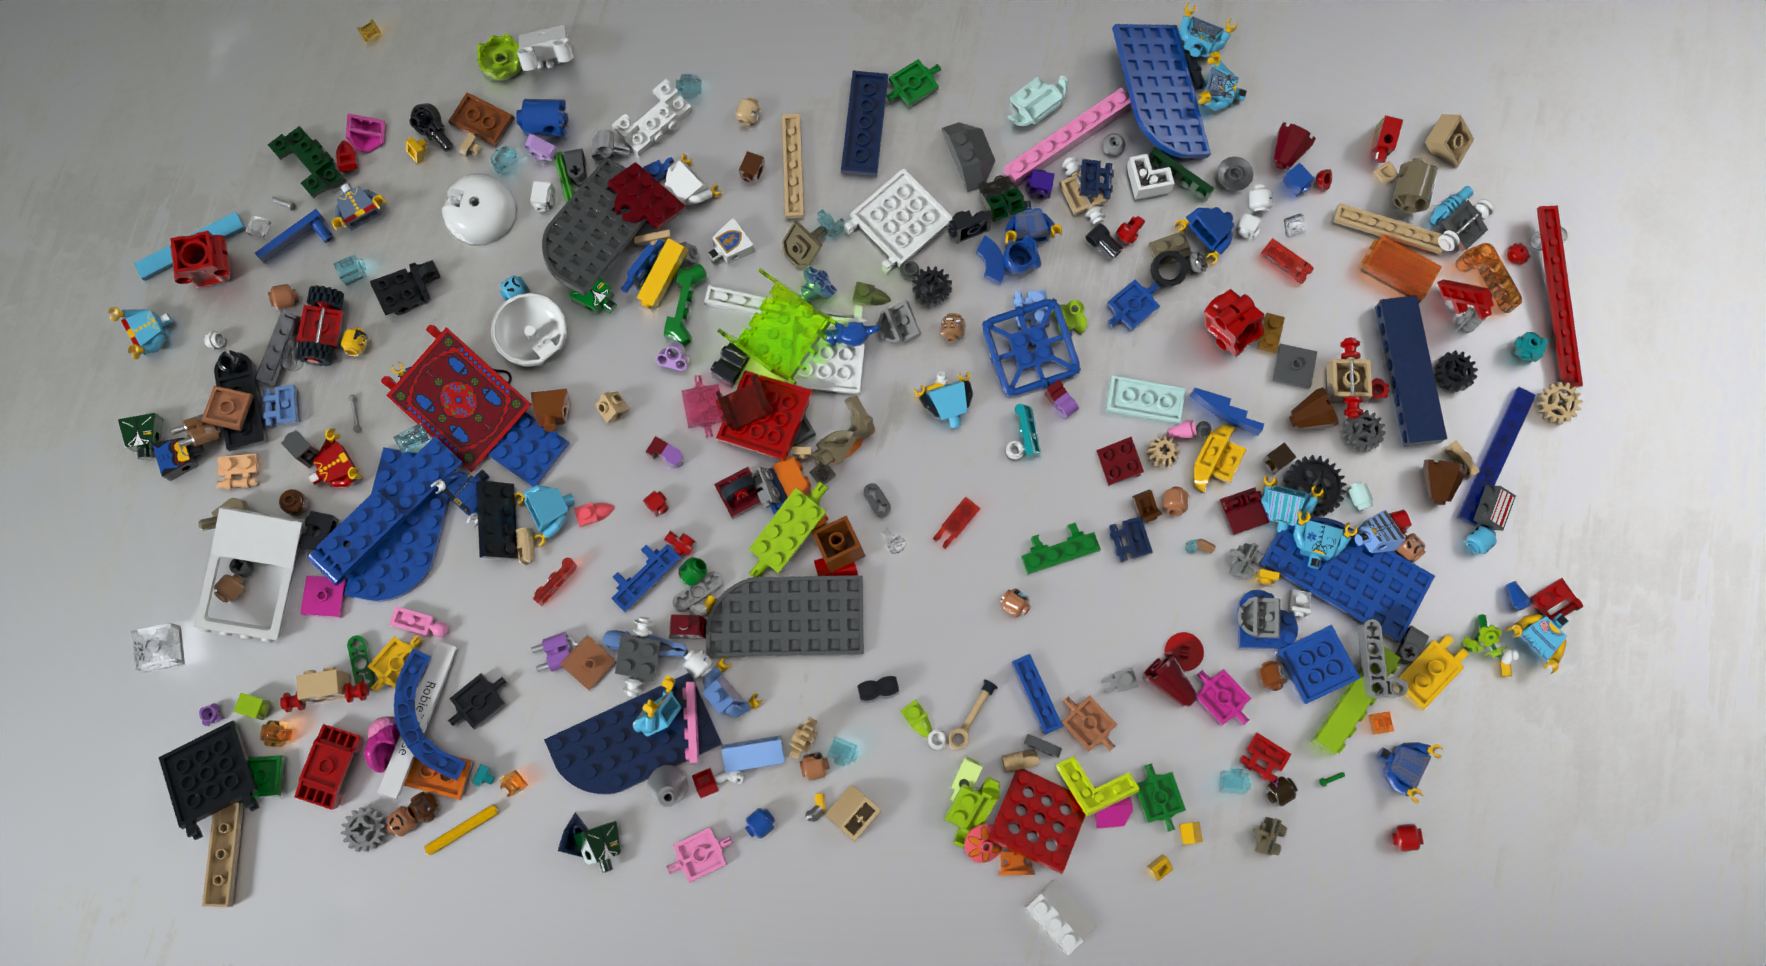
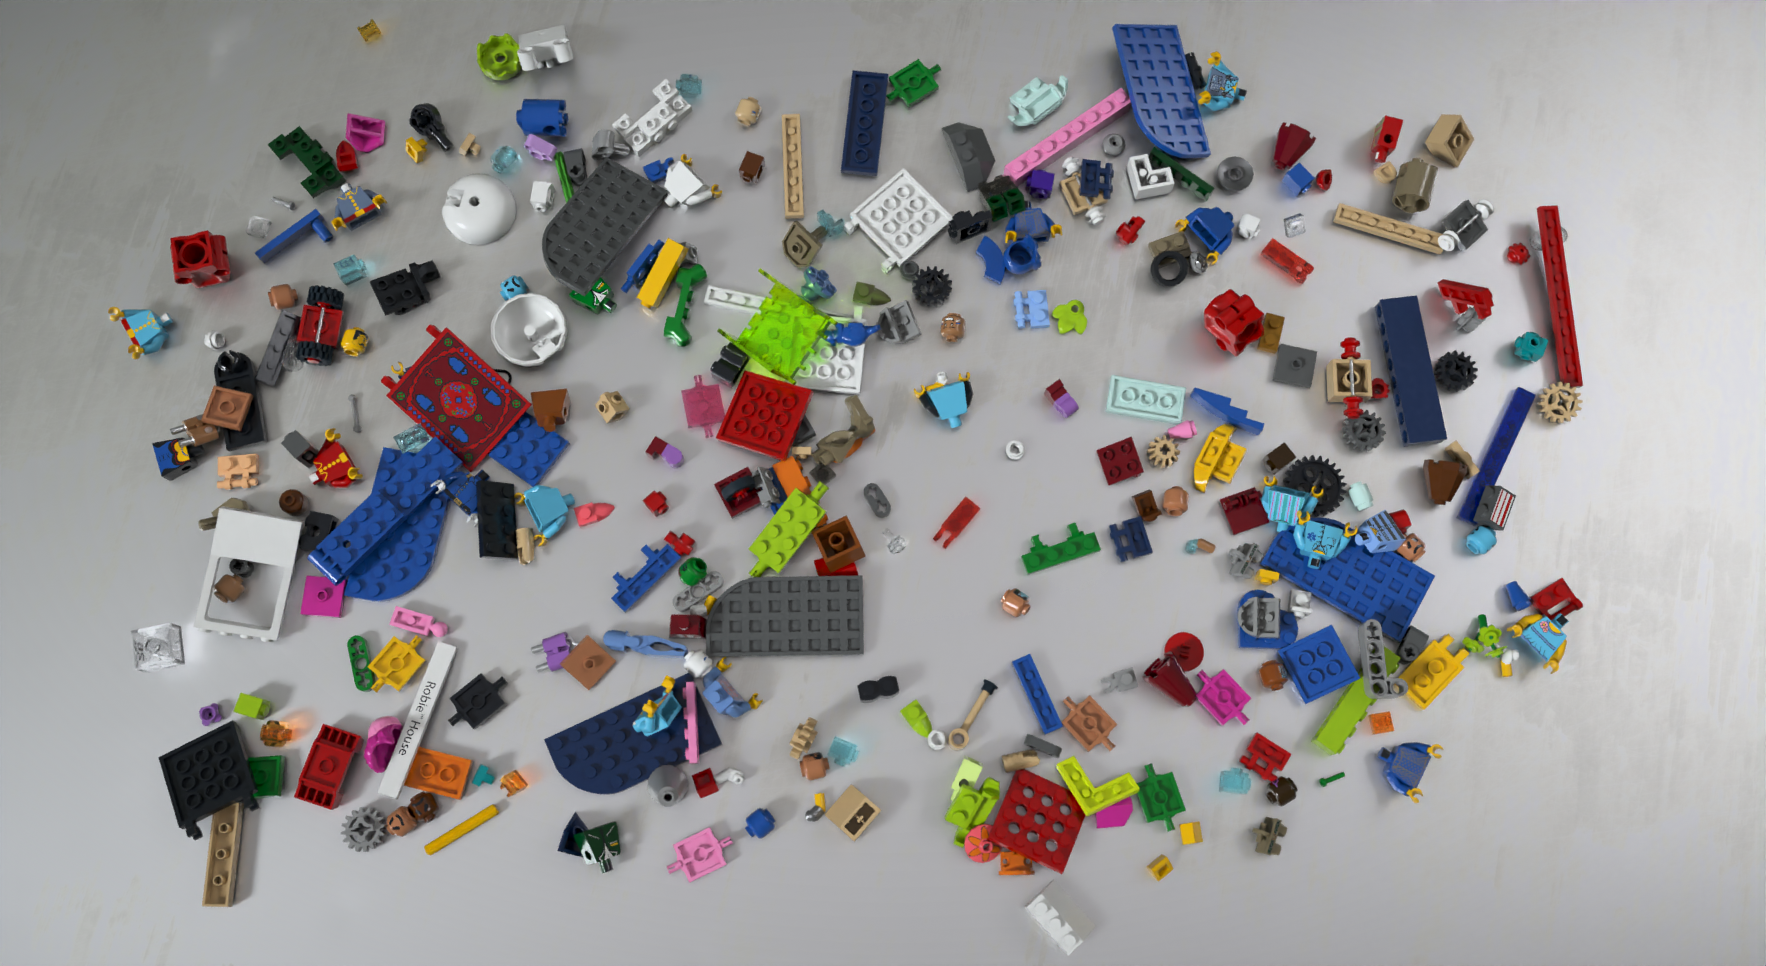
dark green torso [118,413,163,460] -> none
medium azure tile [134,211,246,281] -> none
medium blue plate [261,385,298,427] -> none
tan brick [280,667,370,713] -> none
blue plate [394,648,467,781] -> none
dark orange tile [448,92,515,147] -> none
clear red plate [532,557,577,606] -> none
dark red plate [608,162,686,230] -> none
dark grey plate [615,617,661,697] -> none
tan plate [634,230,671,247] -> none
lavender piece [656,341,690,371] -> none
white torso [707,218,755,264] -> none
clear red panel [716,374,775,431] -> none
light blue panel [721,735,785,772] -> none
blue plate [982,298,1081,397] -> none
teal plate [1015,404,1042,457] -> none
black piece [1085,223,1123,260] -> none
blue plate [1107,279,1160,331] -> none
torso [1179,2,1238,57] -> none
dark grey bar [1196,421,1212,439] -> none
white head [1249,185,1273,213] -> none
reddish brown cone [1289,387,1339,430] -> none
clear orange brick [1360,234,1442,303] -> none
red head [1392,824,1424,852] -> none
medium azure hinge [1430,186,1474,225] -> none
clear orange beam [1456,243,1522,313] -> none

